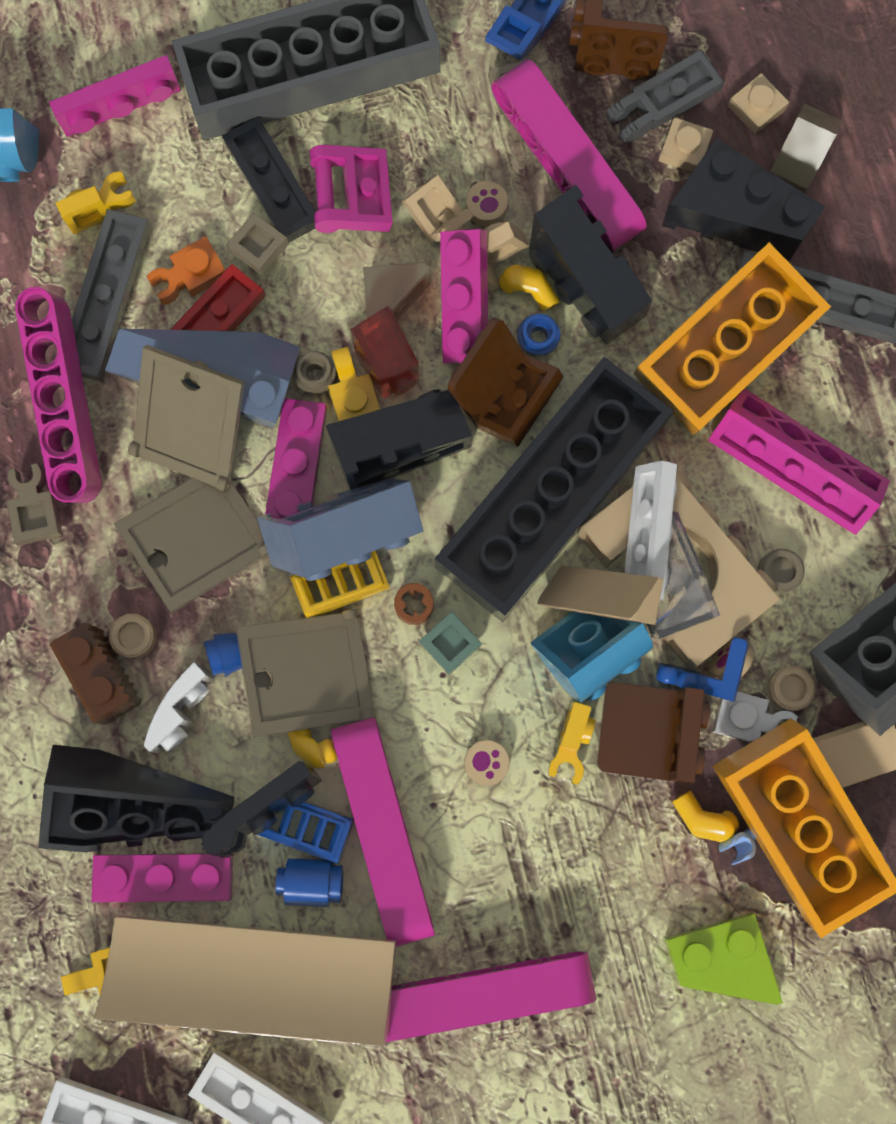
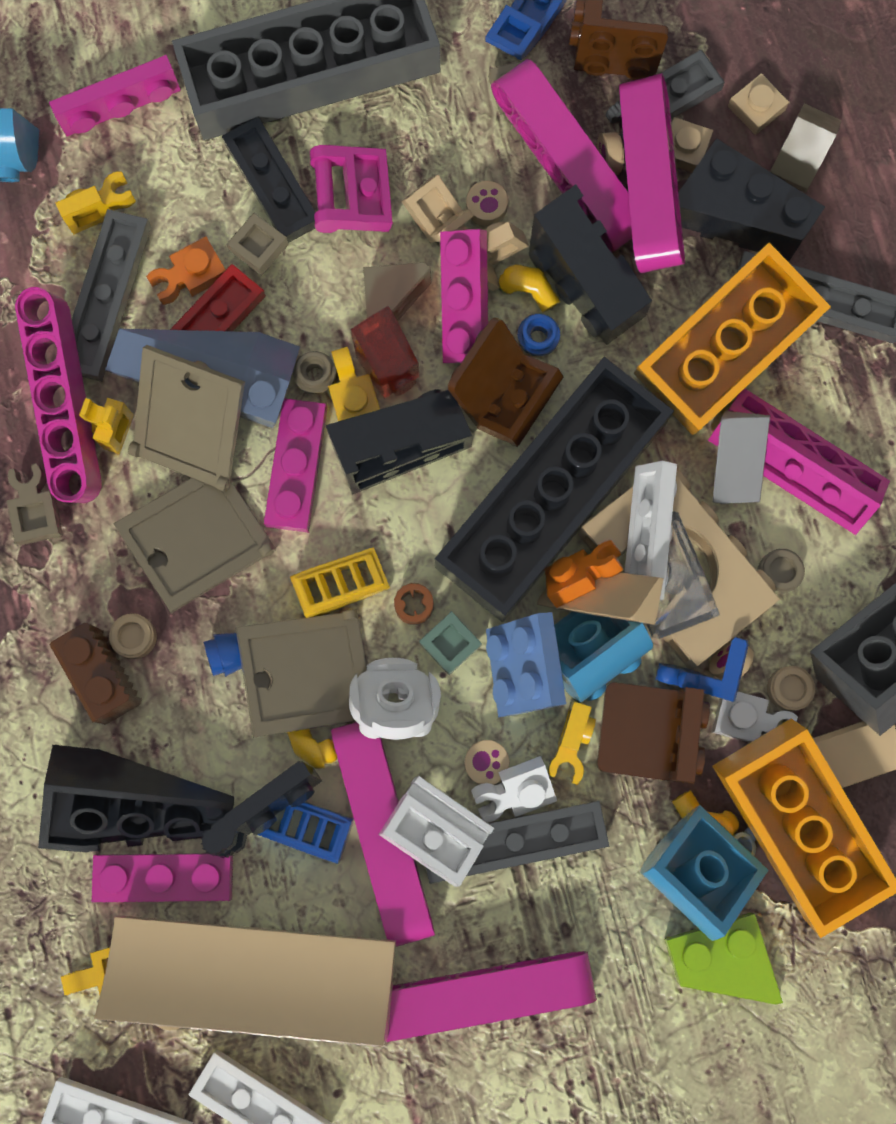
white slope [144,662,213,753] -> none
sand blue wedge [257,478,424,581] -> none
blue brick [276,858,344,907] -> none
none -> yellow plate [79,397,134,454]
none -> white plate [349,658,441,740]
none -> white plate [378,776,494,887]
none -> dark grey plate [426,801,610,884]
none -> white plate [471,756,557,823]
none -> medium blue plate [486,612,566,717]
none -> orange plate [545,540,623,608]
none -> tan tile [597,132,624,176]
none -> dark pink beam [619,73,685,273]
none -> dark azure brick [640,805,769,941]
none -> light grey slope [713,411,770,504]

